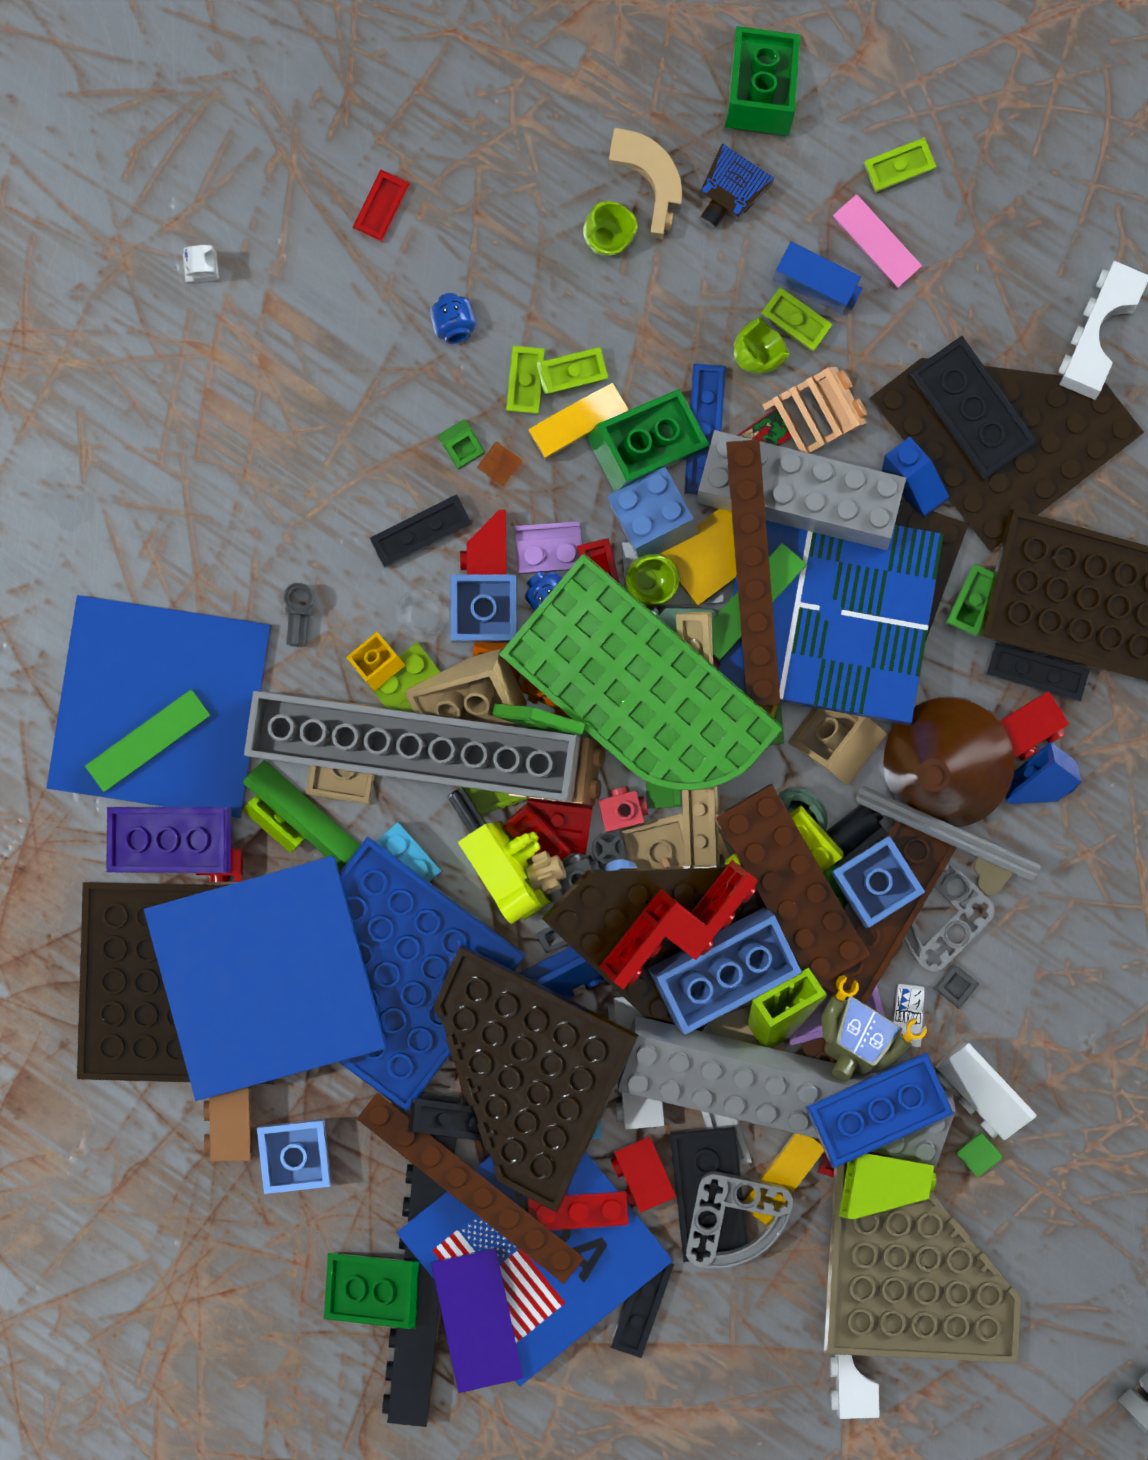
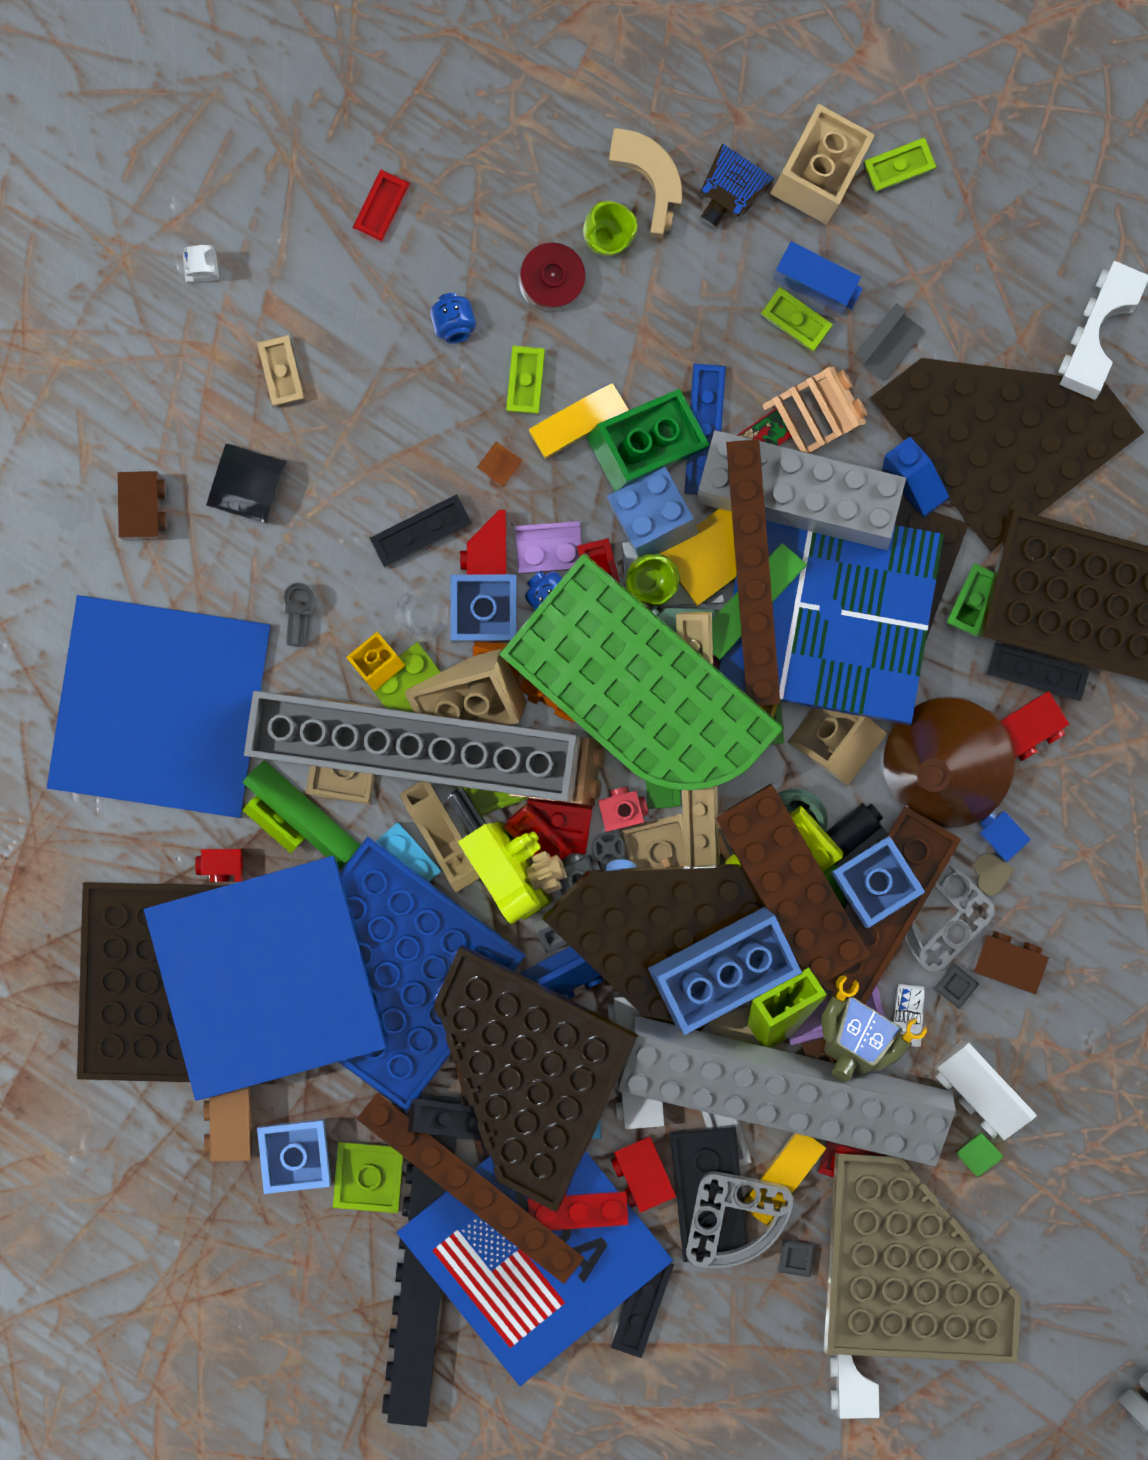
bright green tile [85,689,211,793] -> none
dark purple tile [106,807,231,873] -> none
green plate [324,1253,419,1329] -> none
dark purple tile [431,1247,523,1393] -> none
bright green slope [438,420,485,469] -> none
bright green tile [492,704,585,736] -> none
lime plate [537,347,608,394] -> none
red bracket [599,860,758,990] -> none
green slope [725,26,800,136] -> none
lime hair [734,317,789,374] -> none
blue tile [805,1053,954,1168] -> none
bright pink tile [832,194,922,289] -> none
lime slope [839,1154,936,1219] -> none
light grey axle [856,786,1041,881] -> none
black tile [908,336,1038,480] -> none
blue slope [1006,742,1082,804] -> none
none -> reddish brown brick [117,471,167,540]
none -> black slope [206,444,288,524]
none -> tan plate [257,335,305,407]
none -> lime plate [333,1141,403,1213]
none -> tan arch [399,781,480,893]
none -> dark red piece [518,242,585,312]
none -> tan slope [770,104,875,225]
none -> dark grey tile [778,1239,815,1277]
none -> dark grey panel [854,303,924,381]
none -> reddish brown brick [971,931,1049,994]
none -> blue brick [977,811,1031,862]

